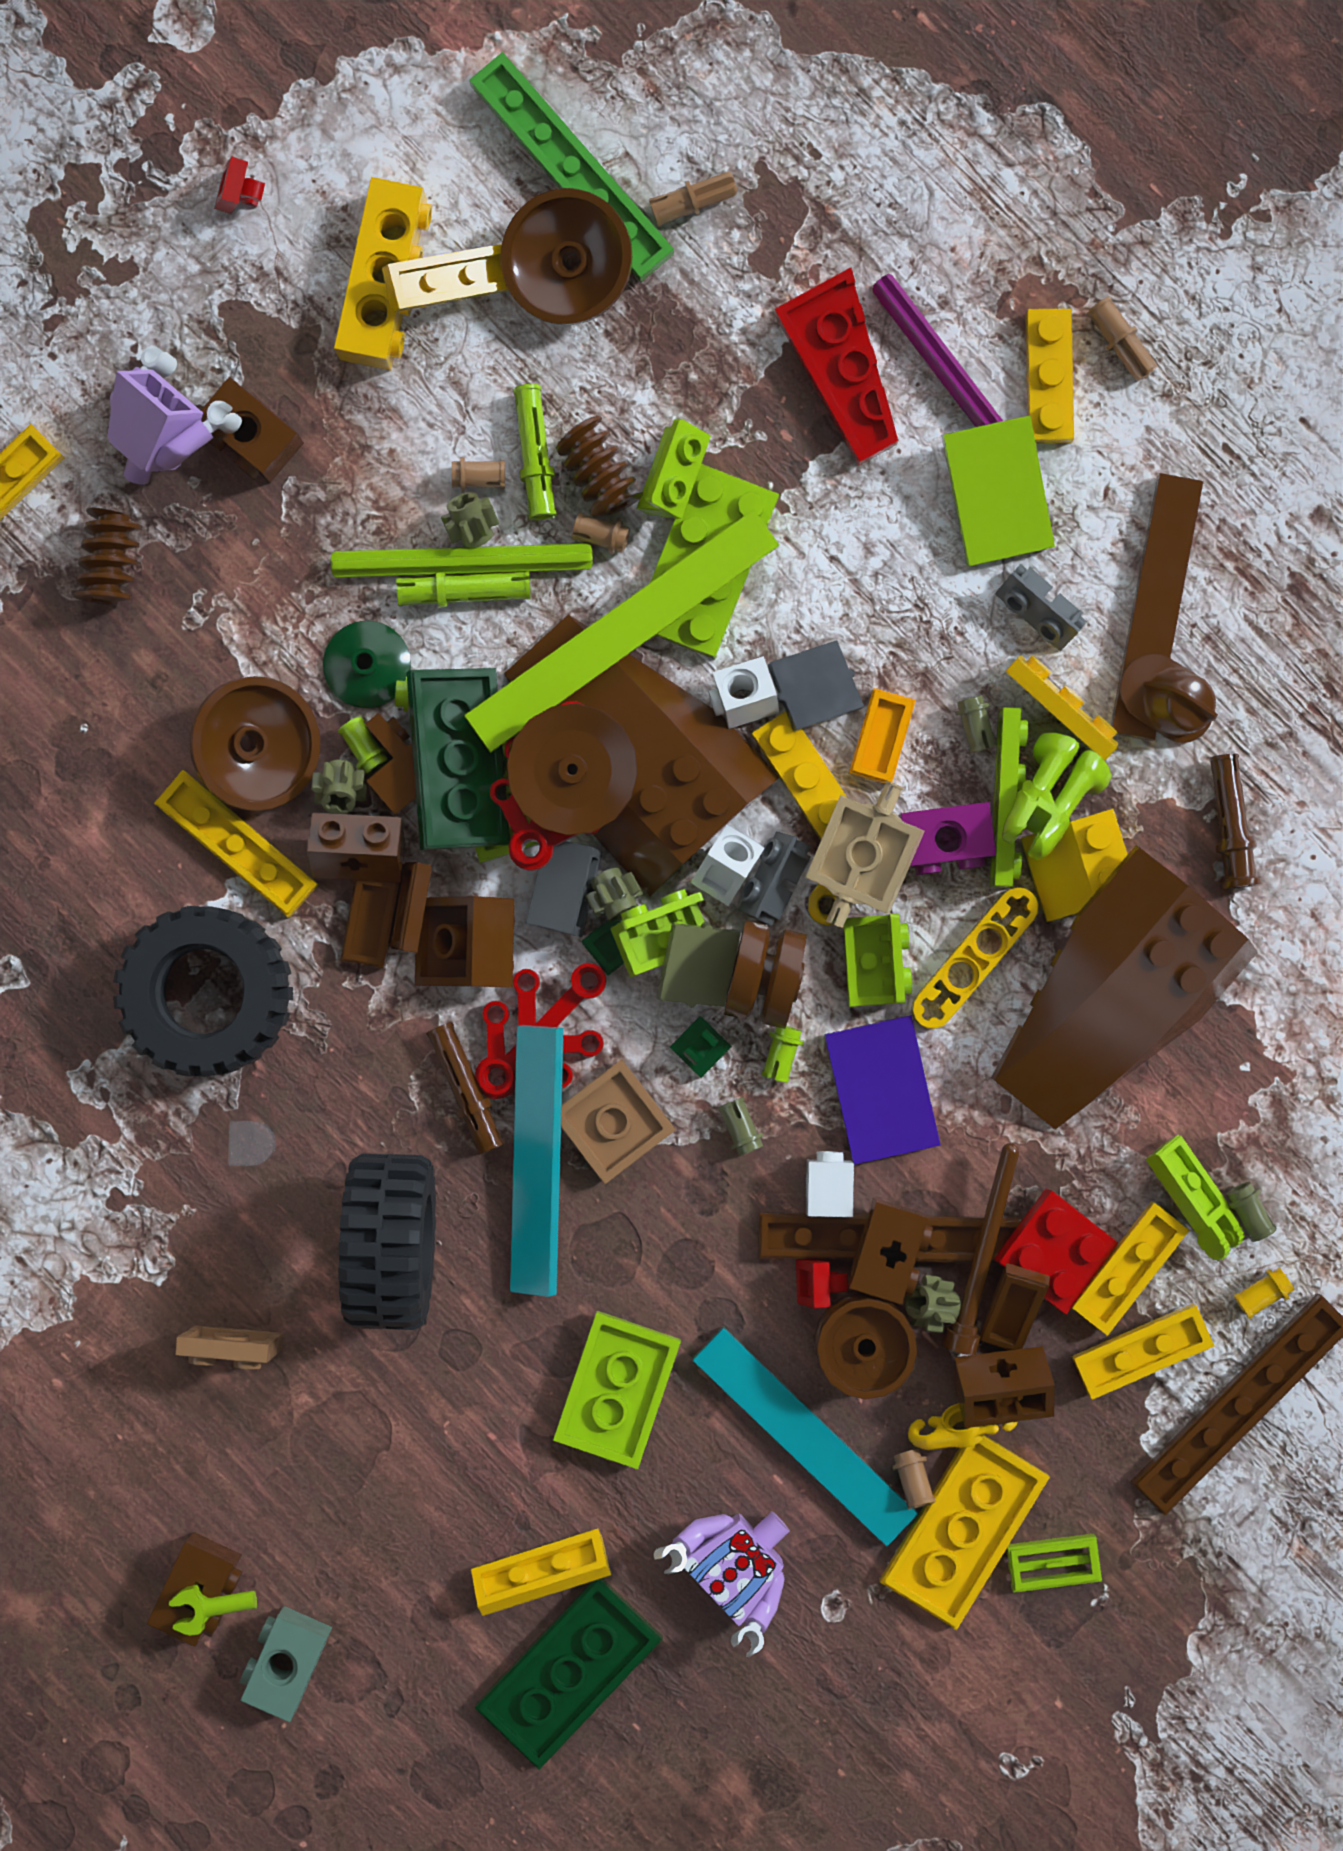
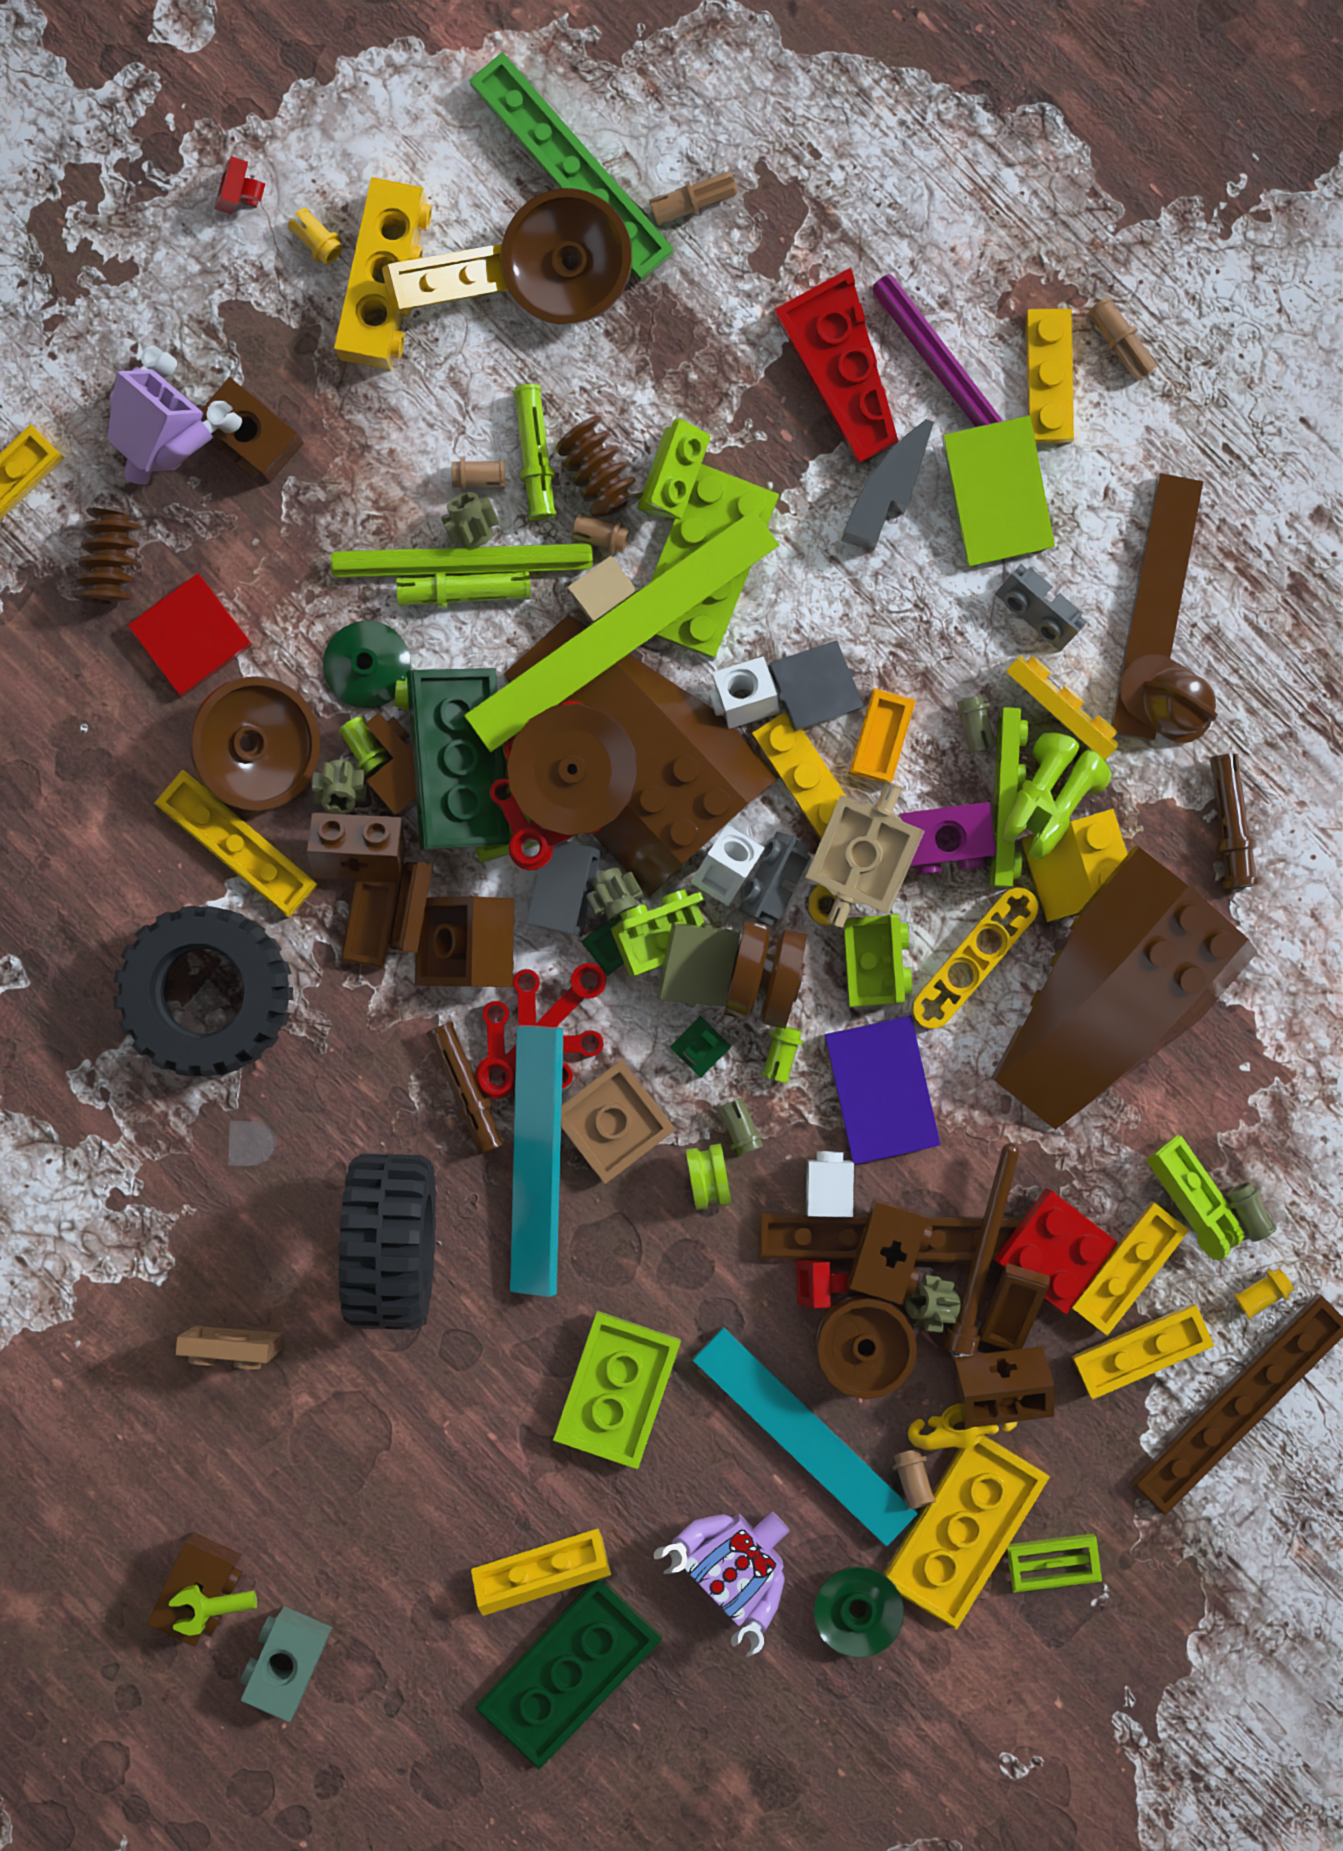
none -> red tile [128,573,253,697]
none -> yellow pin [287,208,343,265]
none -> tan panel [568,556,636,624]
none -> lime wheel [686,1143,732,1211]
none -> dark green dish [814,1566,904,1658]
none -> dark grey slope [841,419,934,551]

